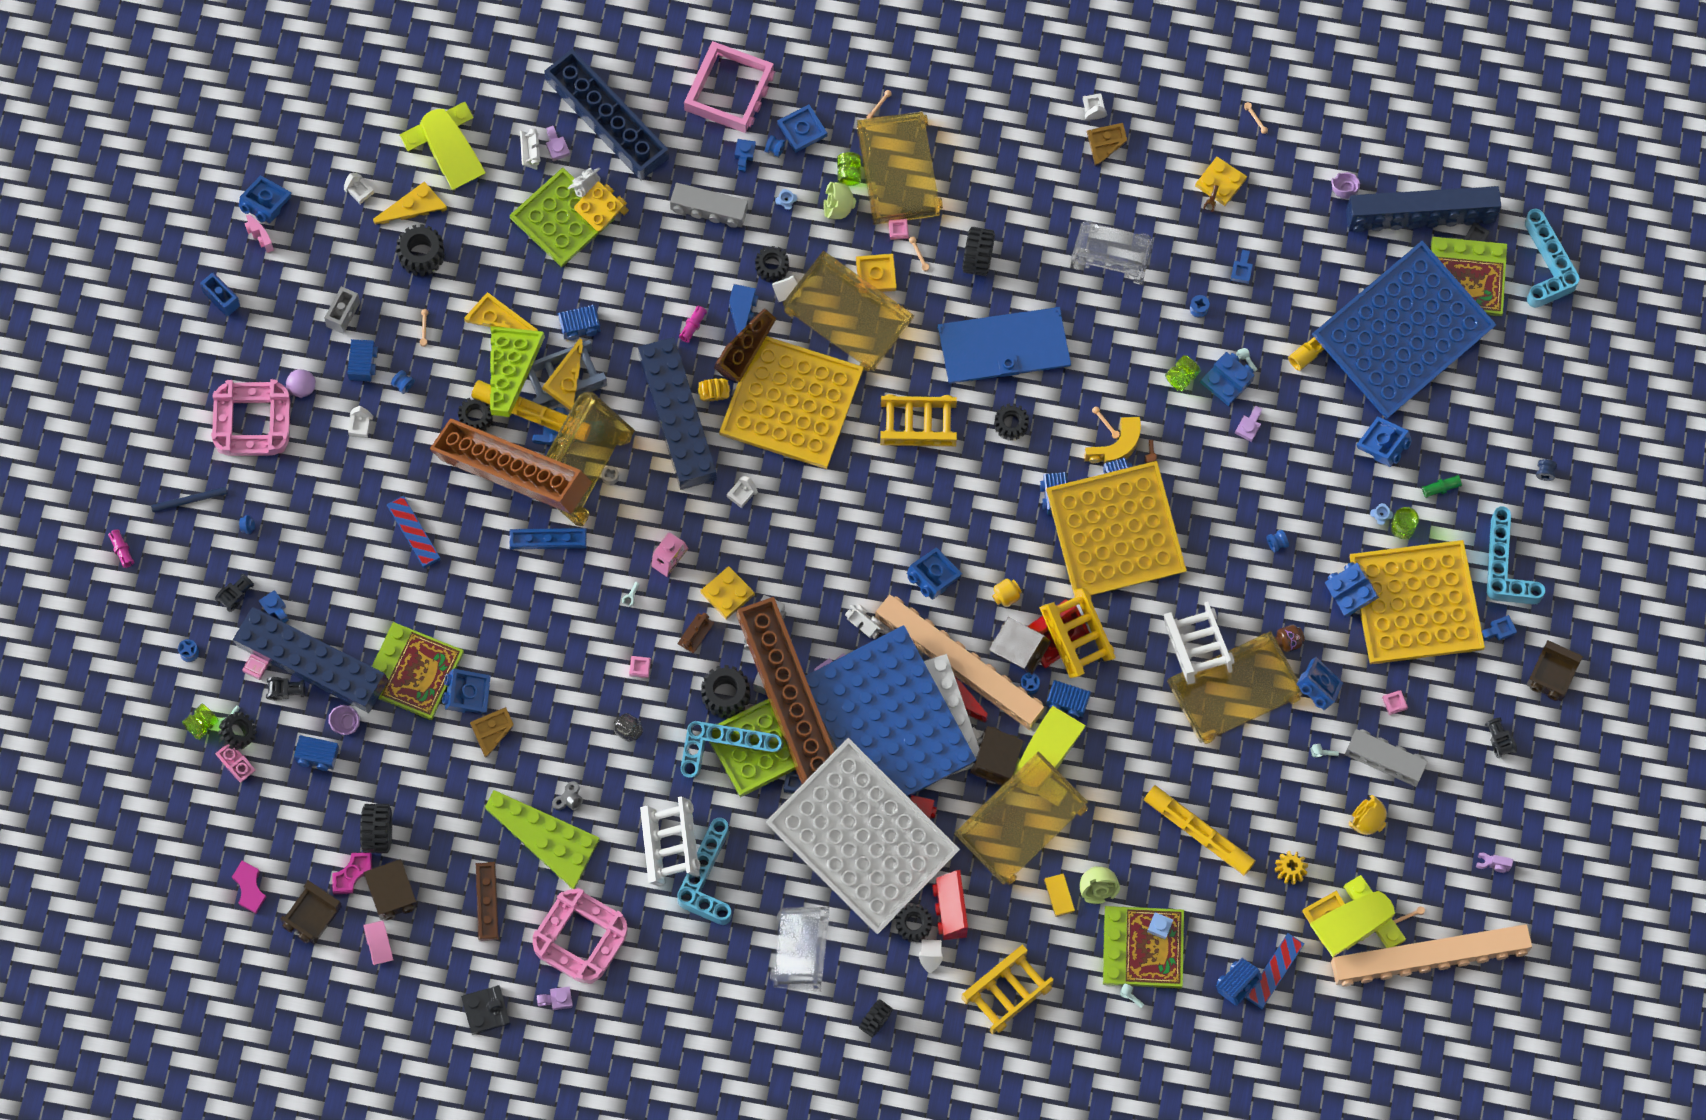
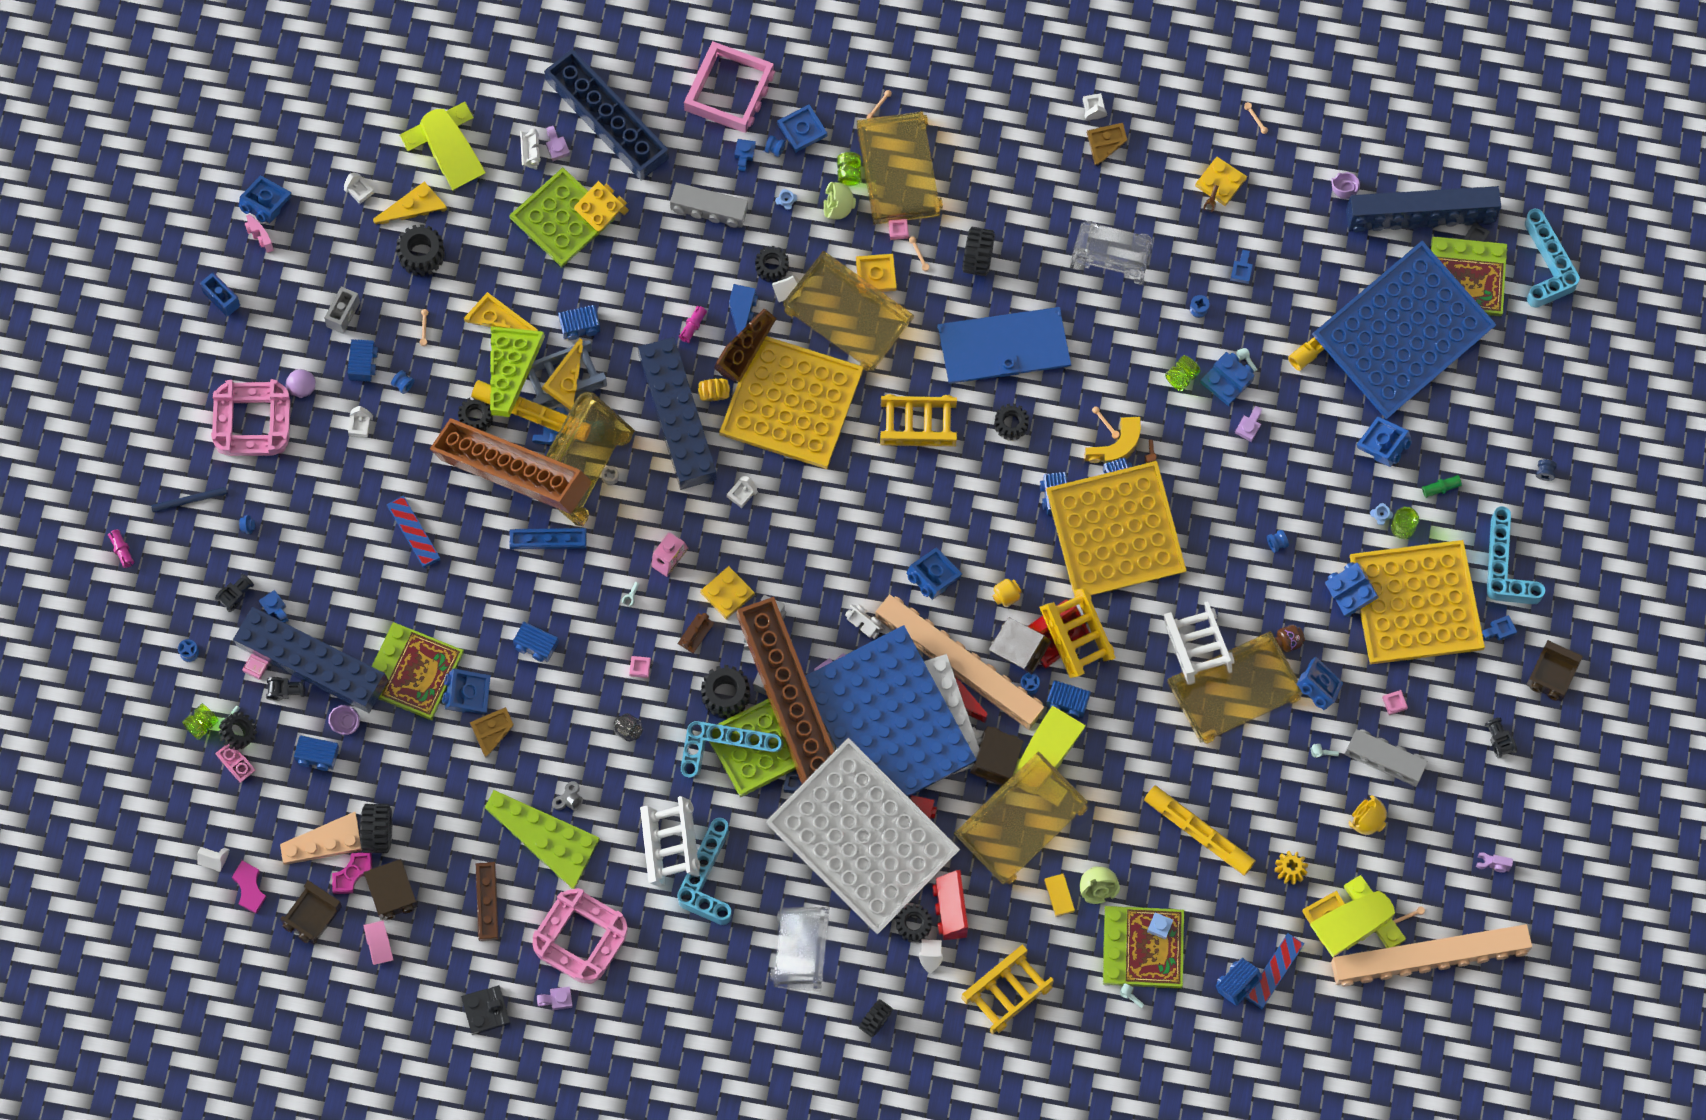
white hinge [568,168,600,197] -> none
none -> white tile [197,847,230,872]
none -> light nougat wing [280,812,362,865]
none -> blue brick [513,622,559,662]

